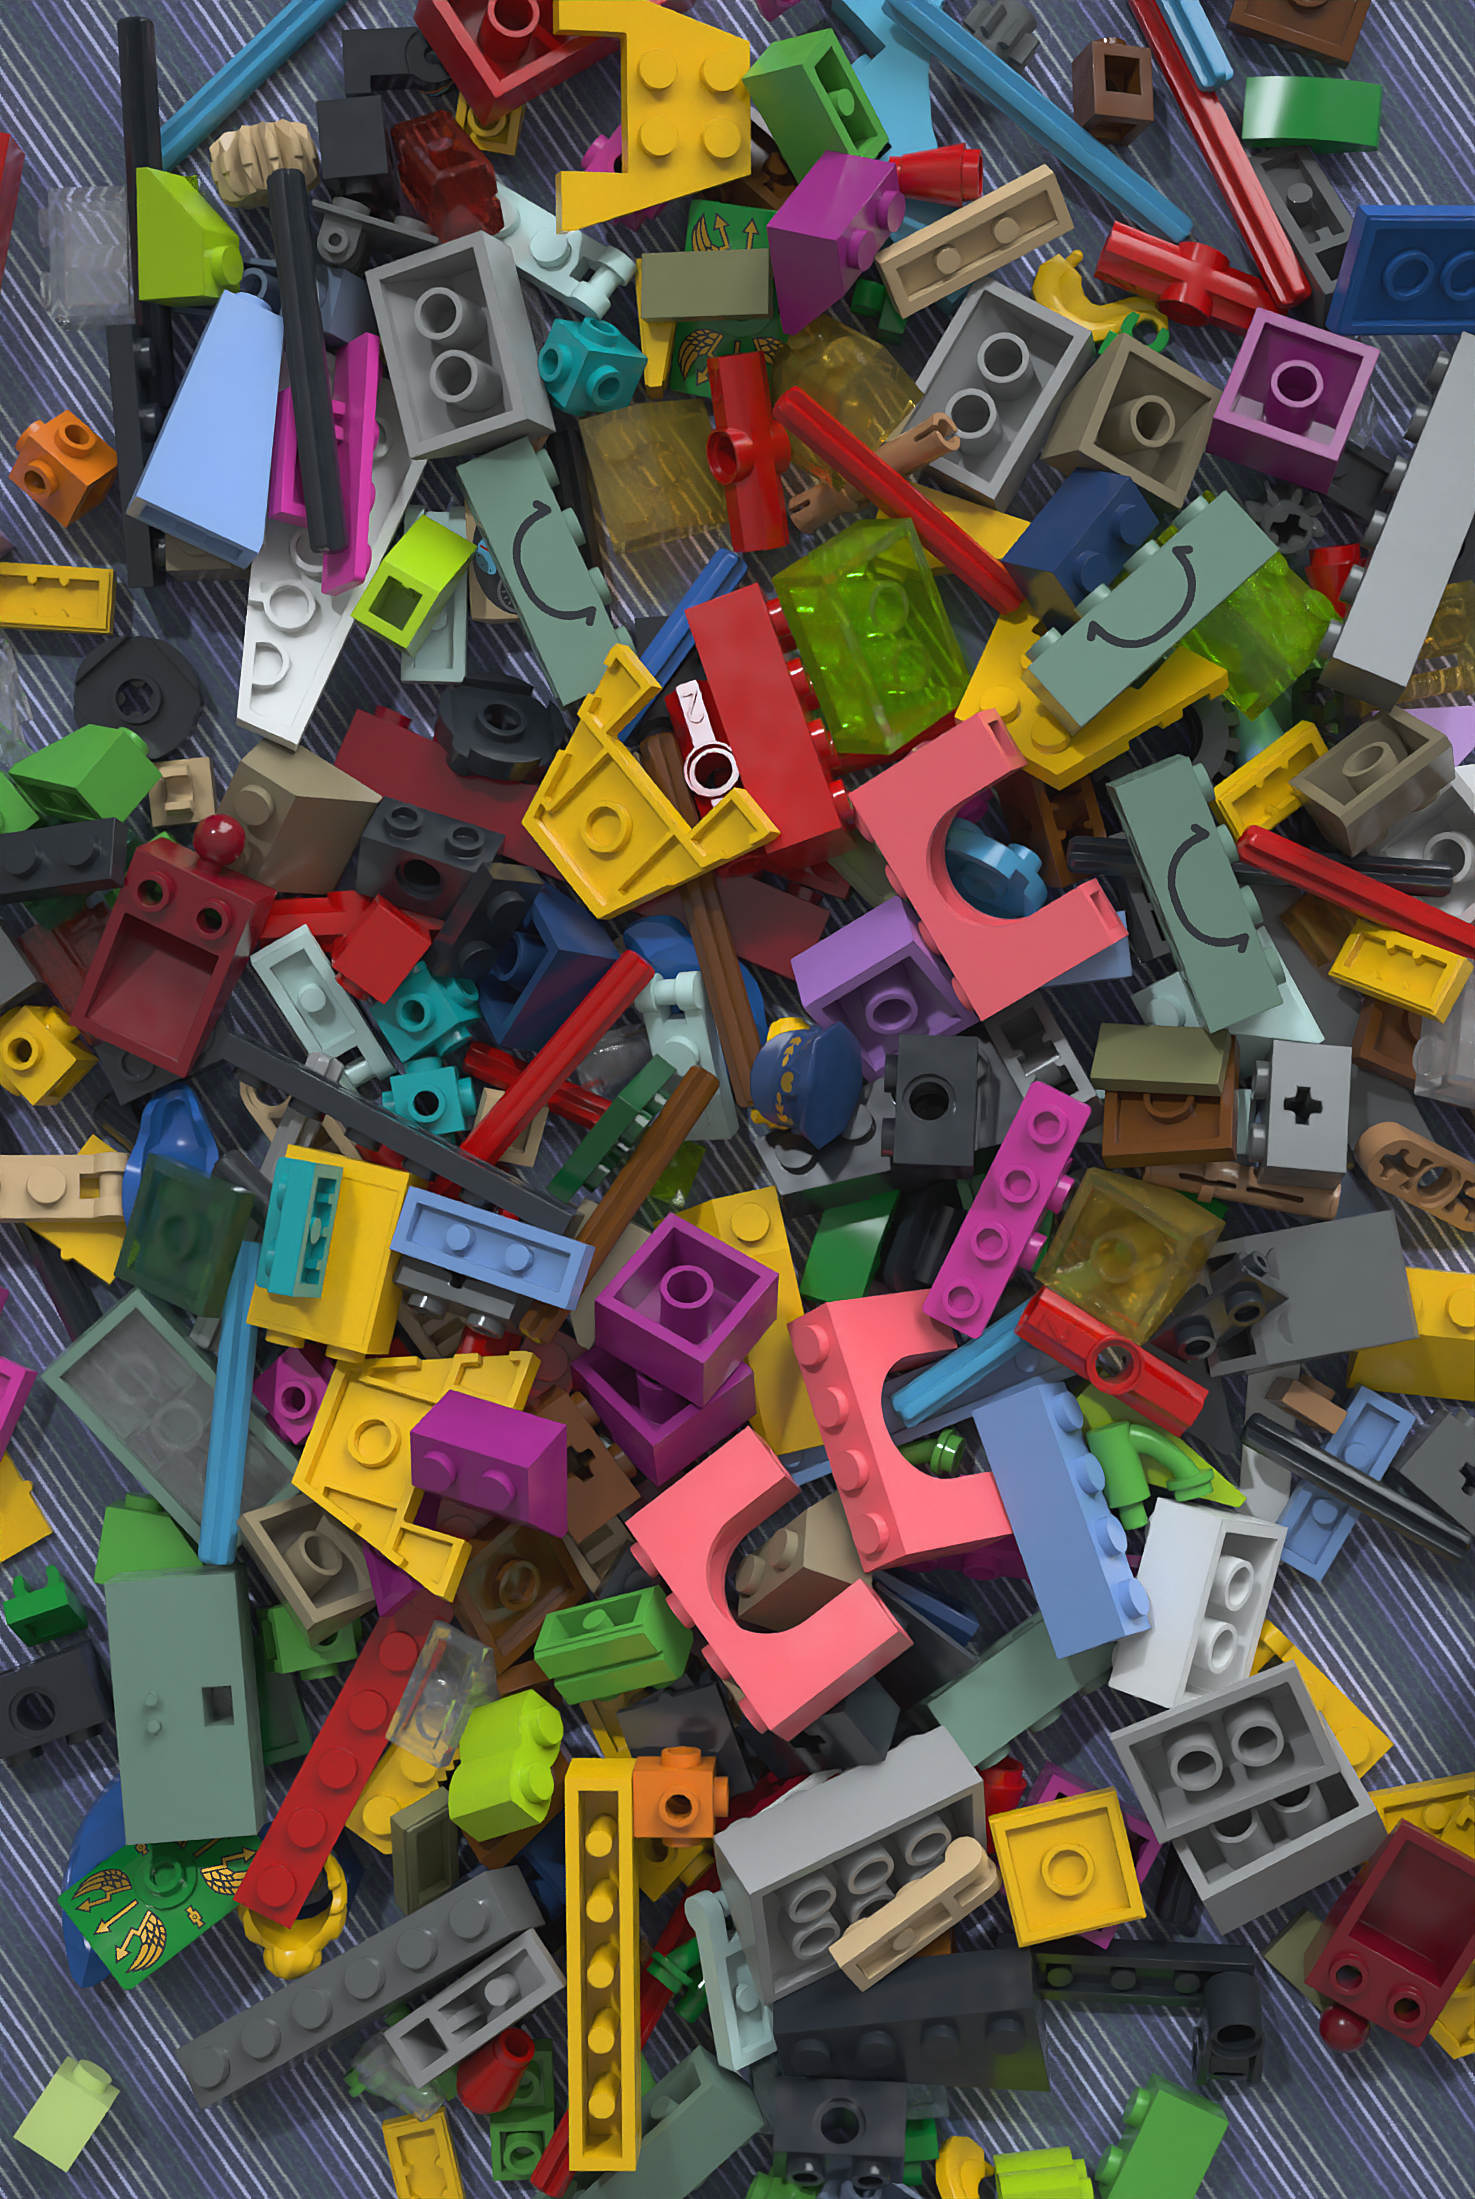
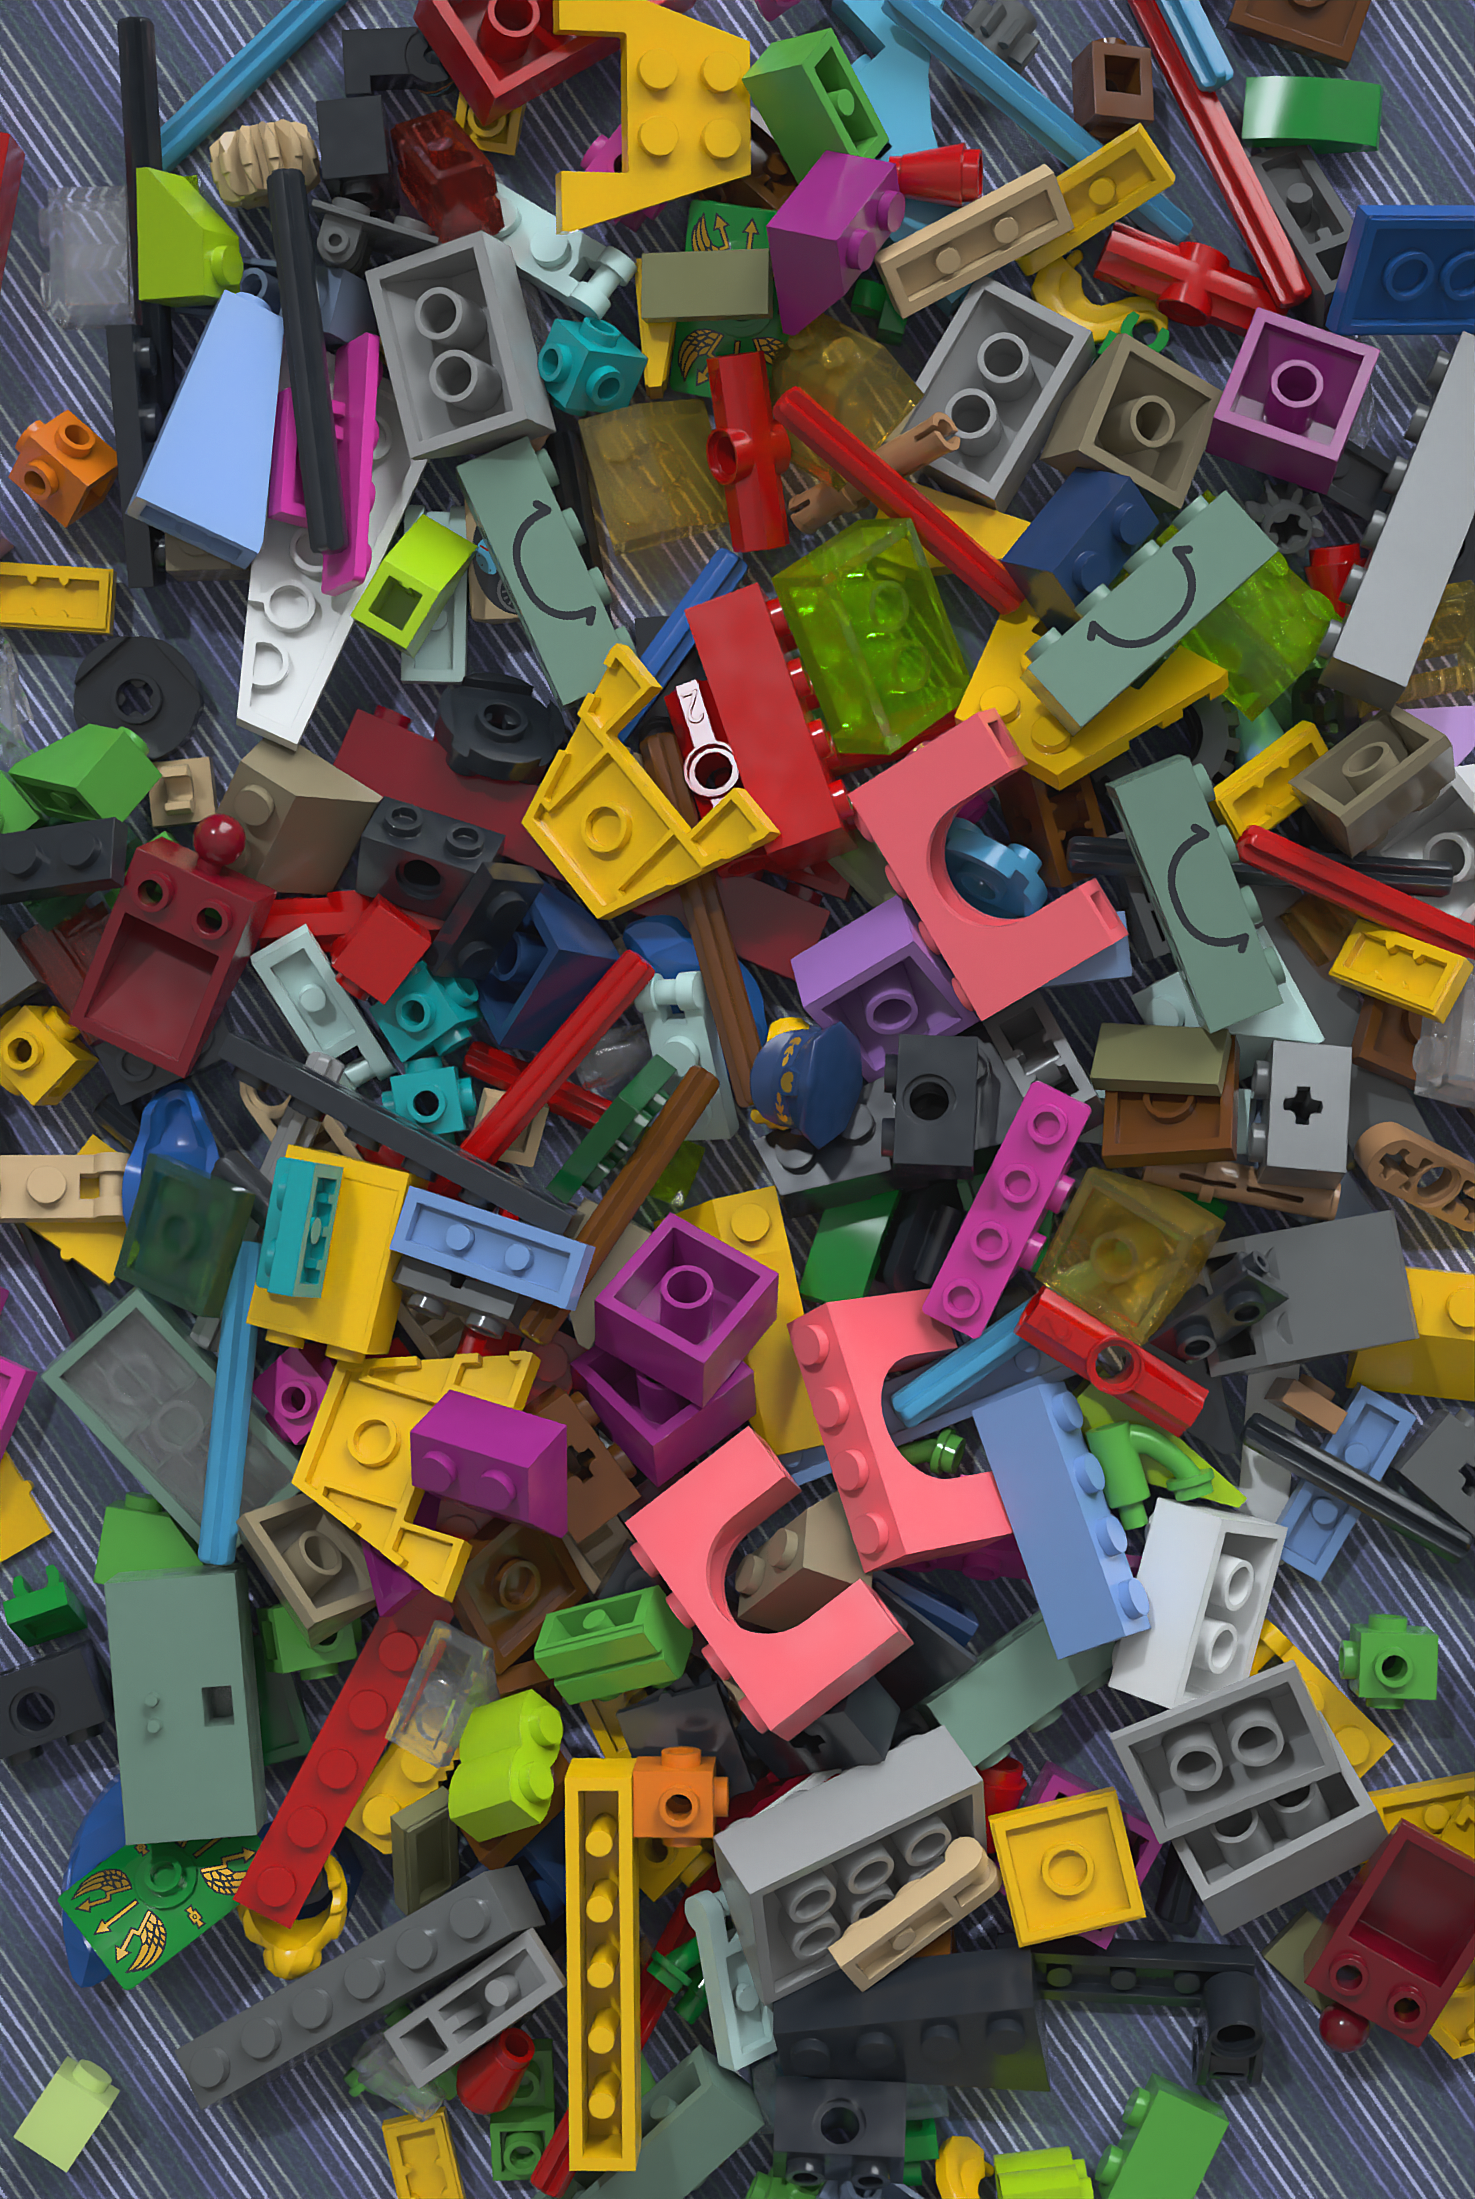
none -> yellow plate [1015,123,1176,276]
none -> bright green brick [1338,1614,1439,1709]

